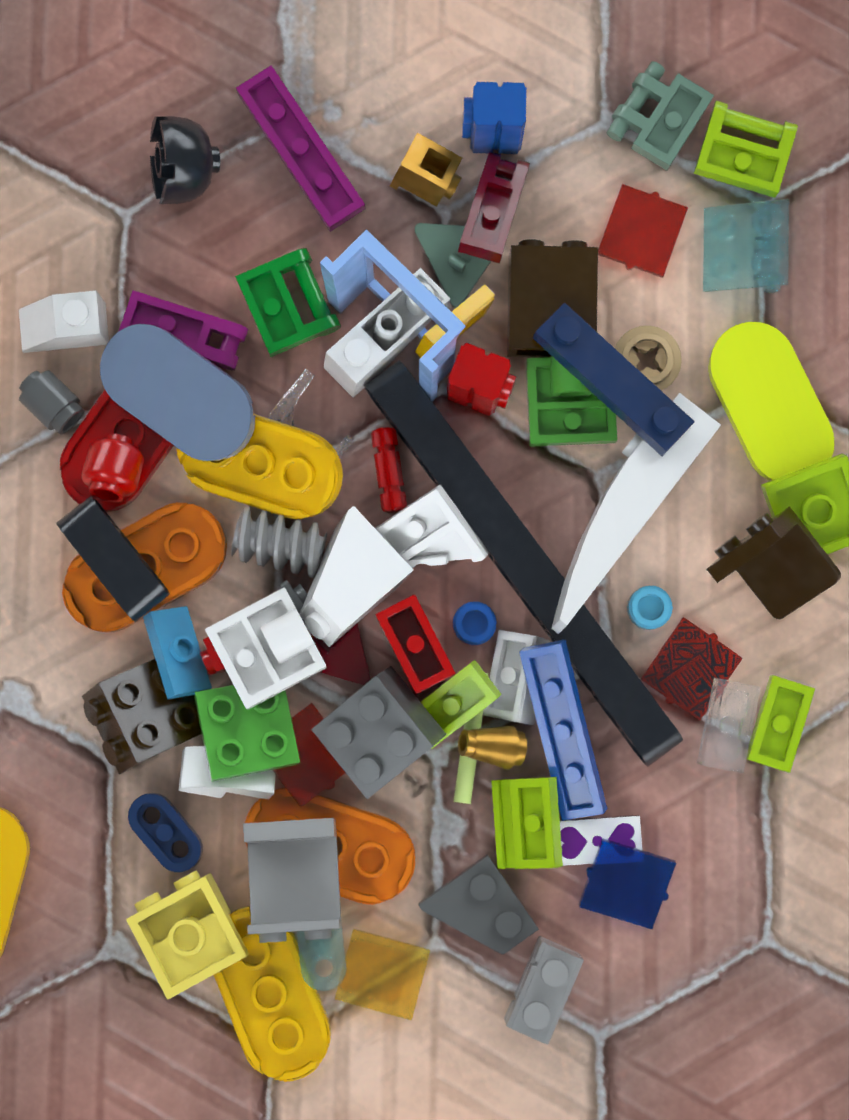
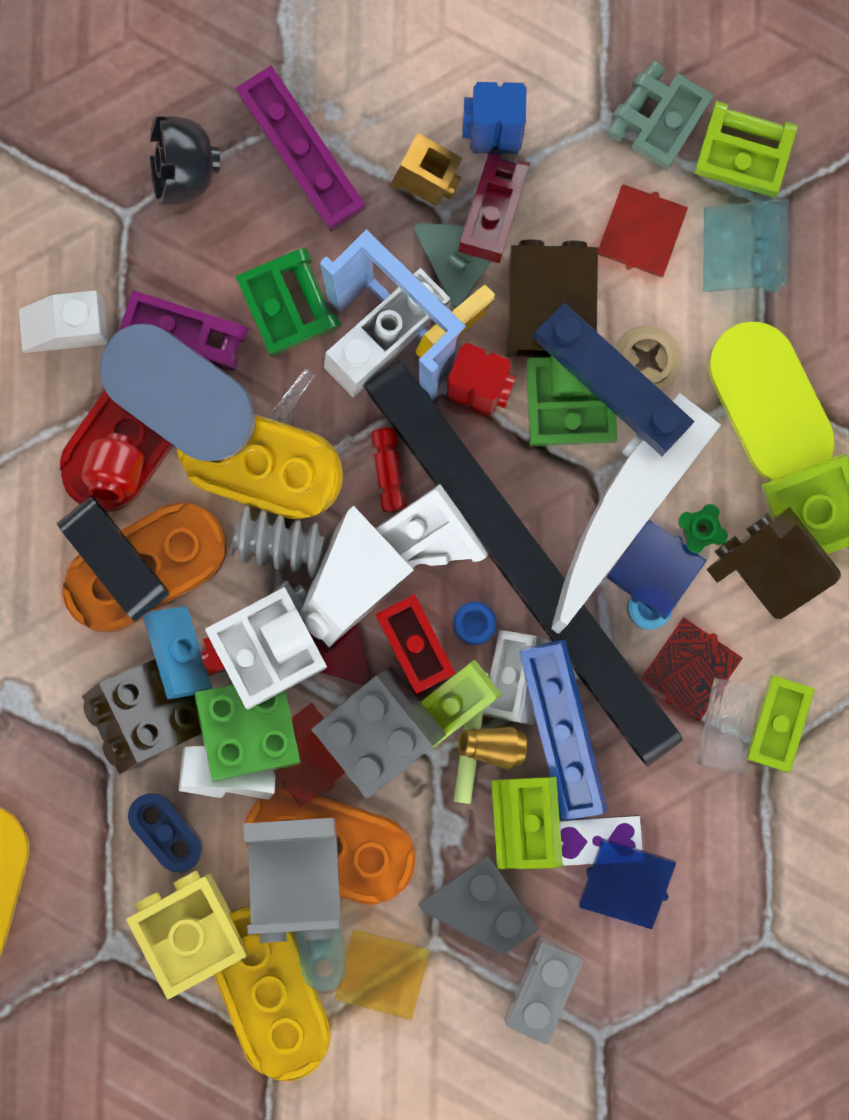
dark grey brick [19,370,85,435] -> none
none -> clear blue piece [606,520,707,619]
none -> green plate [678,504,728,553]

